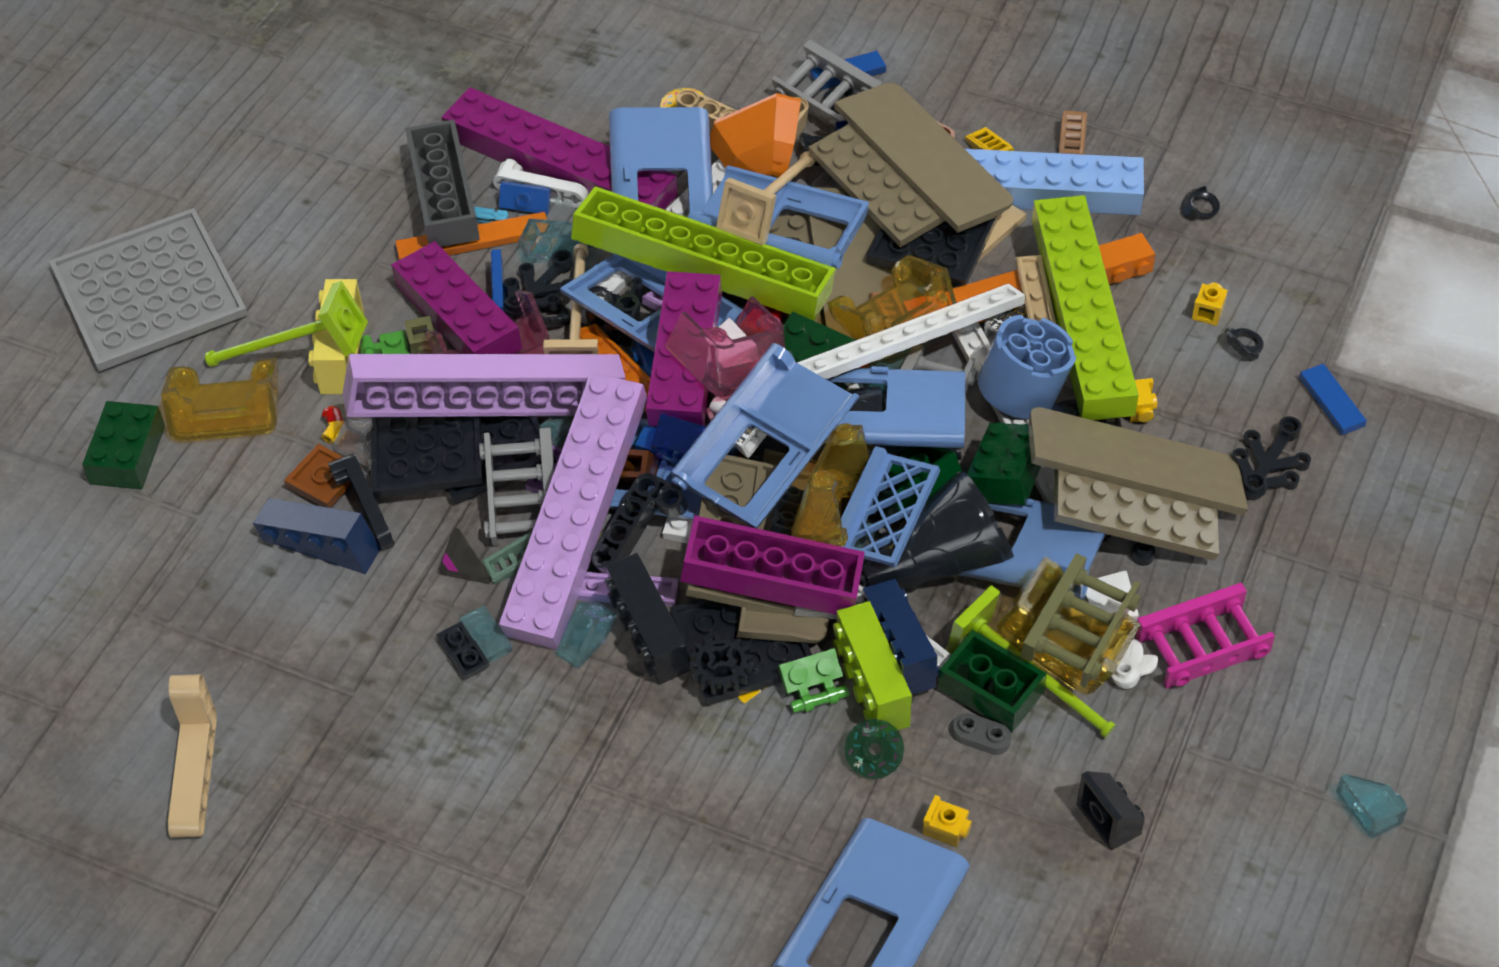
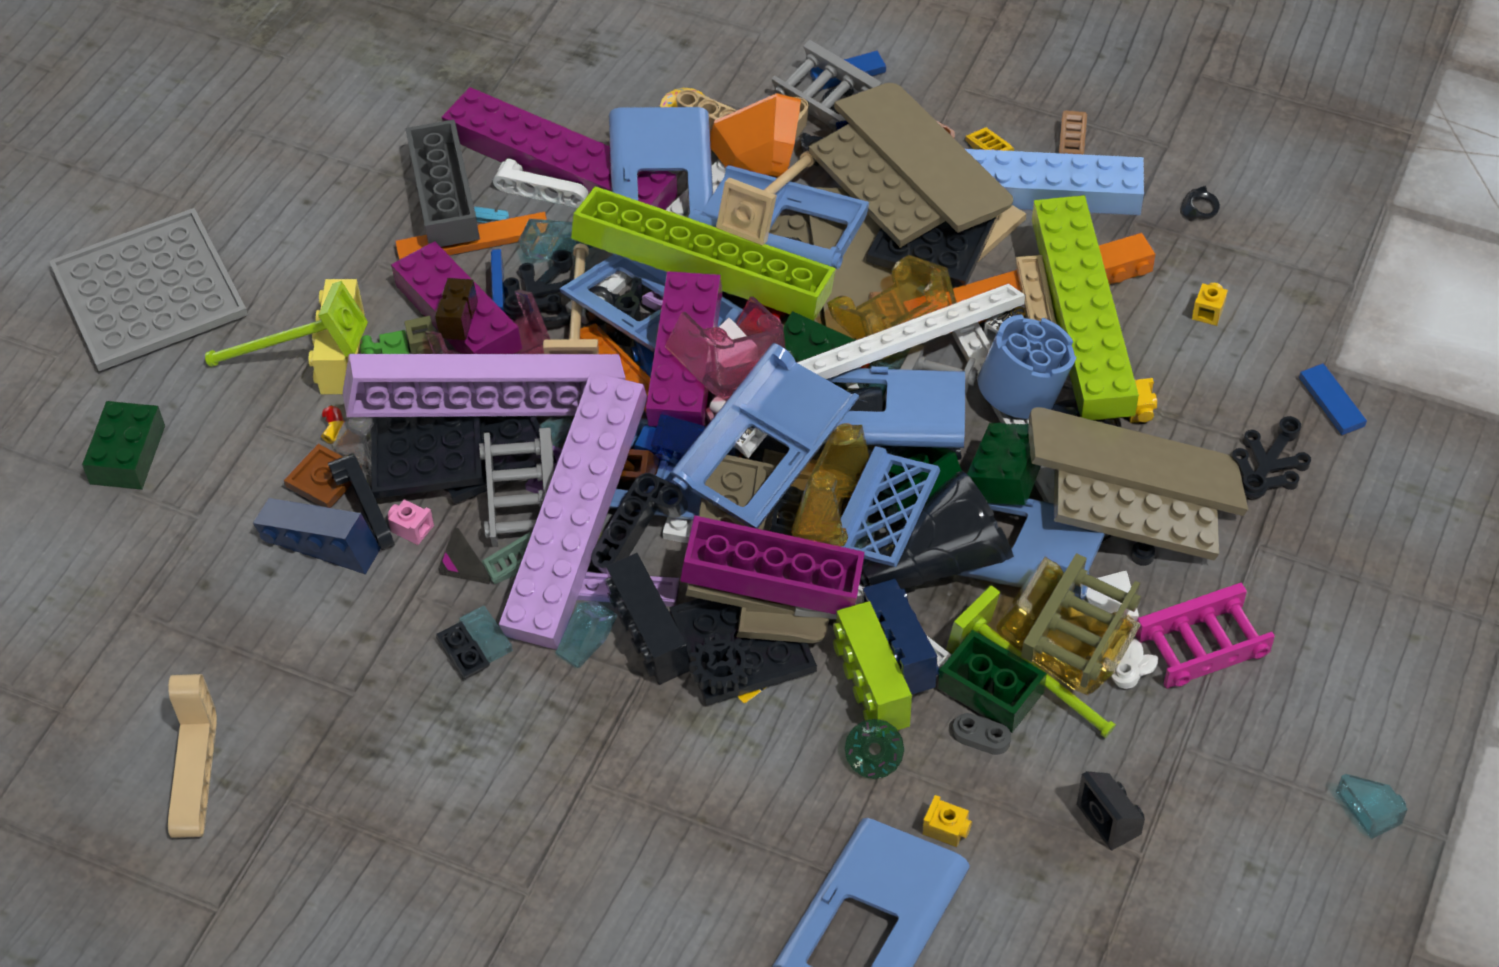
clear yellow windscreen [161,358,279,441] -> none
blue plate [499,181,551,215] -> none
bright green plate [778,648,849,713] -> none
black piece [1225,328,1264,361] -> none
none -> bright pink brick [388,499,434,545]
none -> dark brown piece [435,278,478,340]

